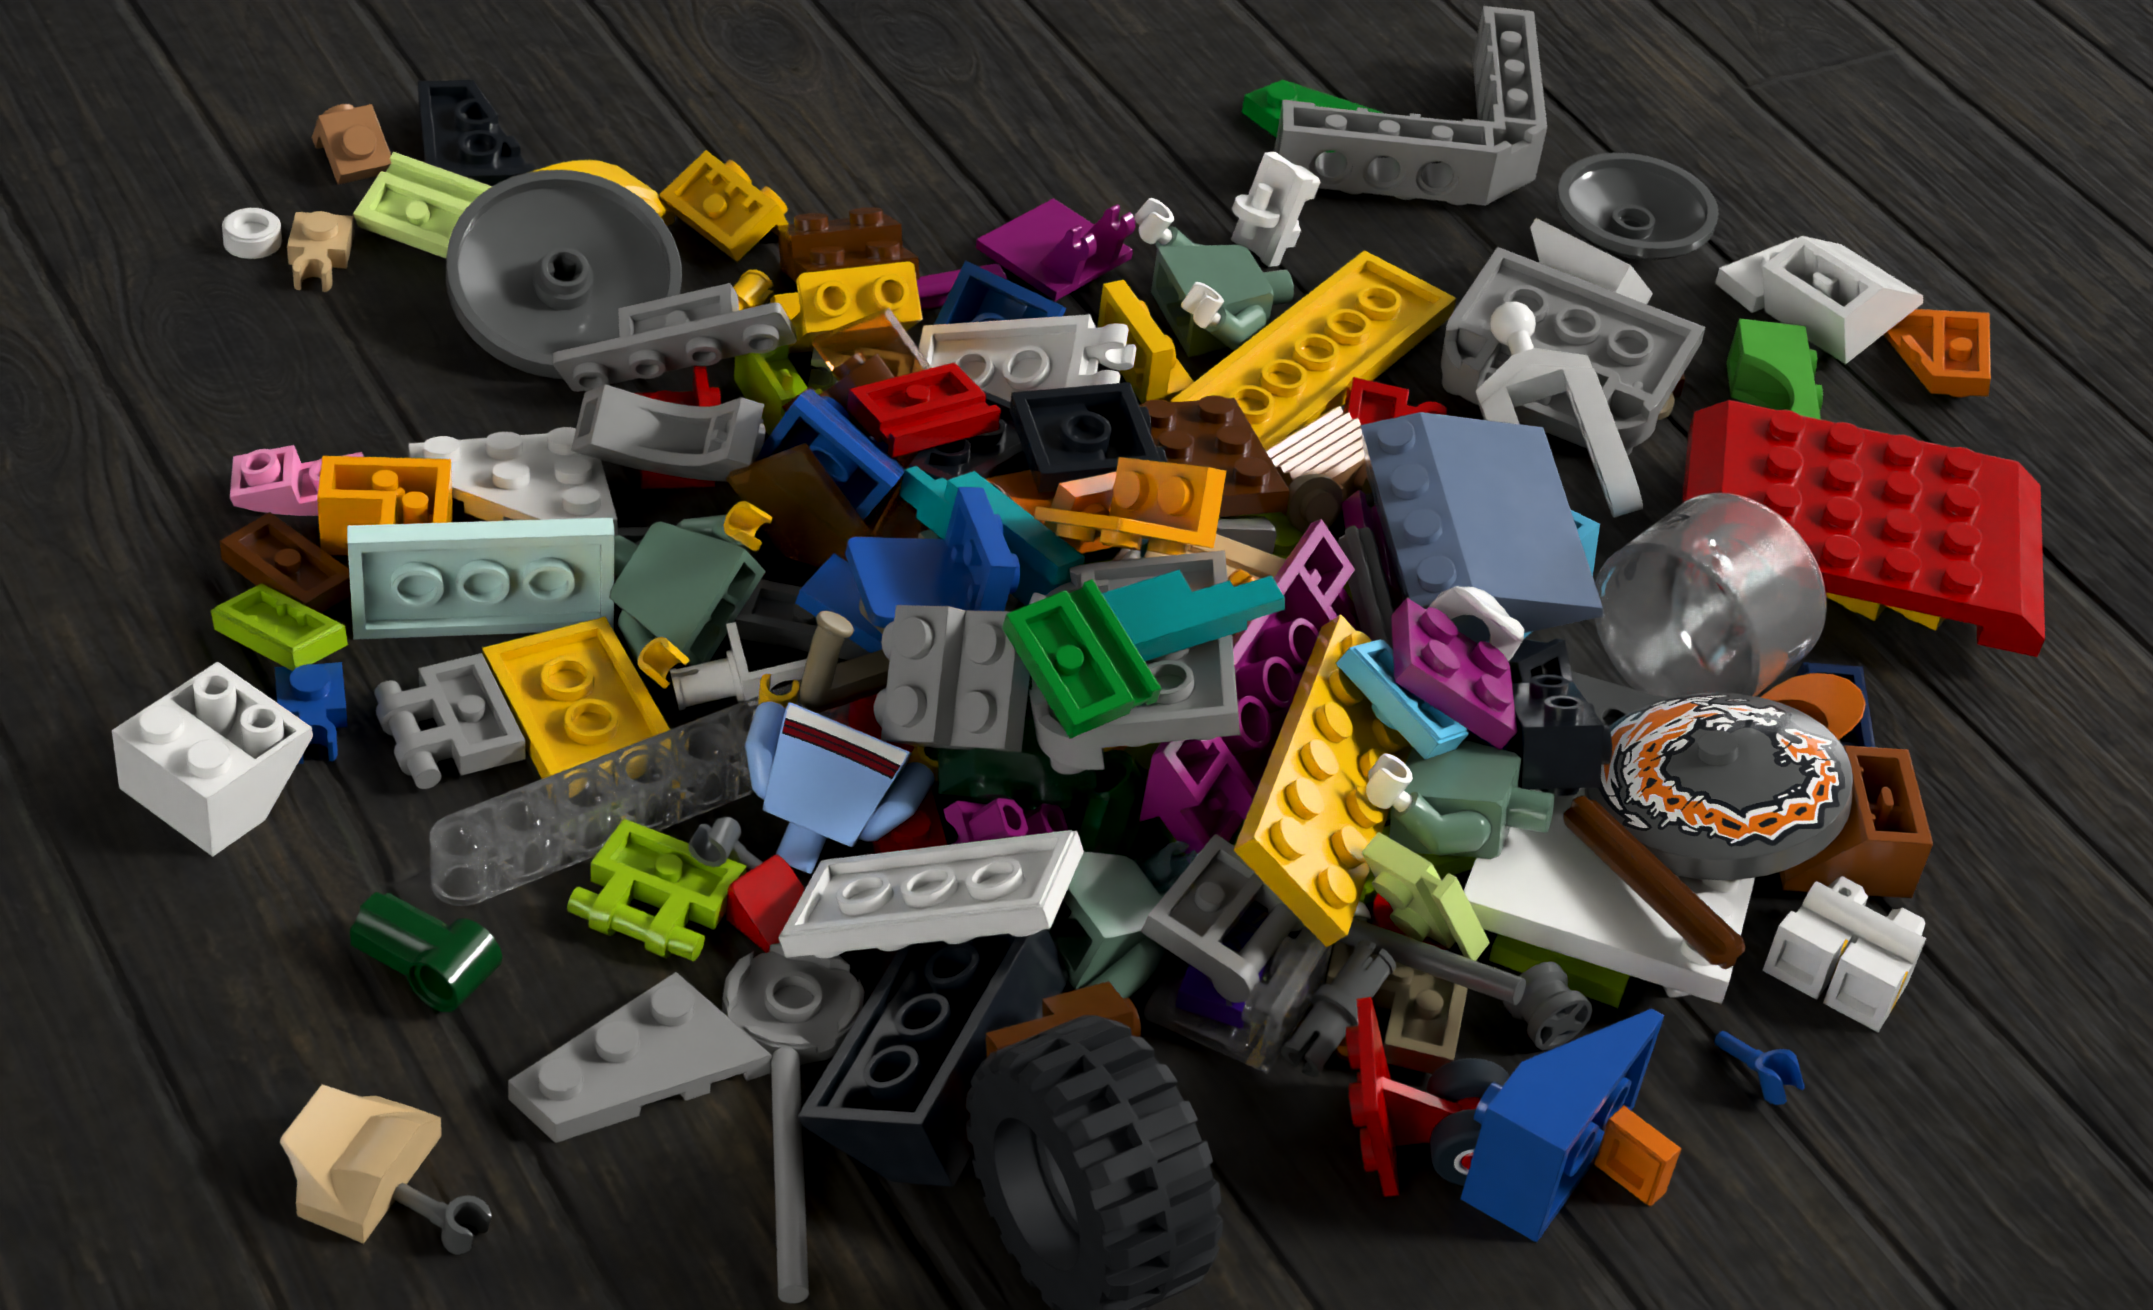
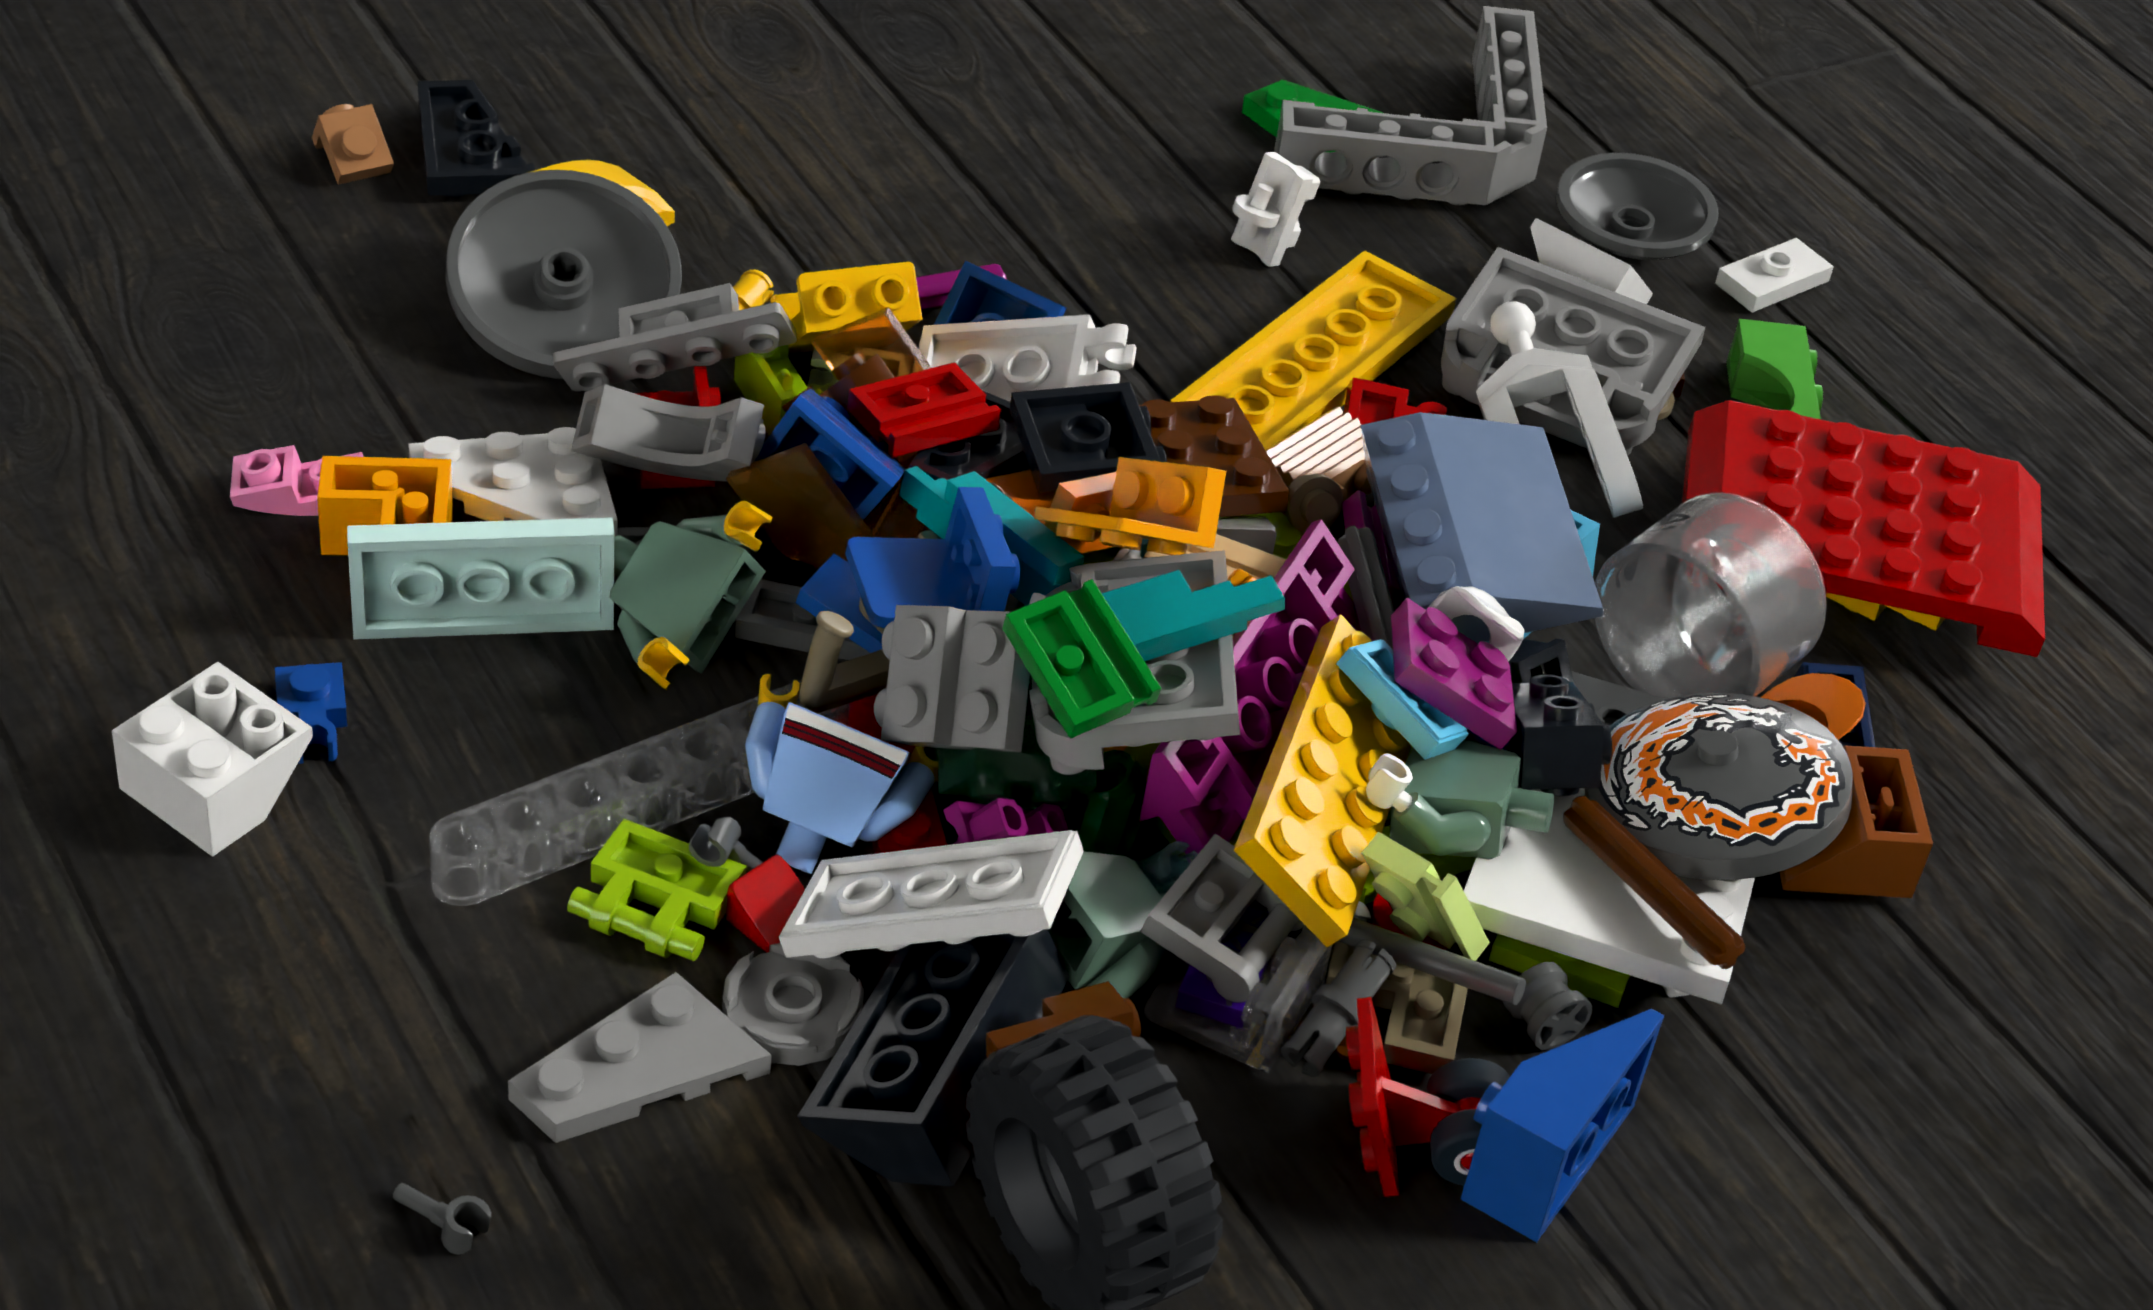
lime plate [211,583,348,671] -> none
reddish brown plate [220,512,351,614] -> none
white tile [222,208,282,259] -> none
tan slope [280,1085,441,1244] -> none
tan plate [287,211,354,292] -> none
dark green piece [350,891,503,1012] -> none
yellowish green plate [353,152,492,259] -> none
light grey plate [374,653,525,789] -> none
yellow plate [482,616,678,797] -> none
yellow bracket [659,150,788,262] -> none
white bracket [670,622,807,726] -> none
light grey bar [771,1048,809,1303] -> none
reddish brown plate [778,207,920,282] -> none
magenta plate [976,198,1135,301] -> none
yellow bracket [1097,280,1194,404] -> none
sand green torso [1135,198,1294,357] -> none
orange tile [1594,1106,1681,1207] -> none
blue hand [1715,1031,1805,1105] -> none
white slope [1762,236,1923,364] -> none
white hips [1763,876,1926,1032] -> none
orange wing [1883,309,1991,397] -> none

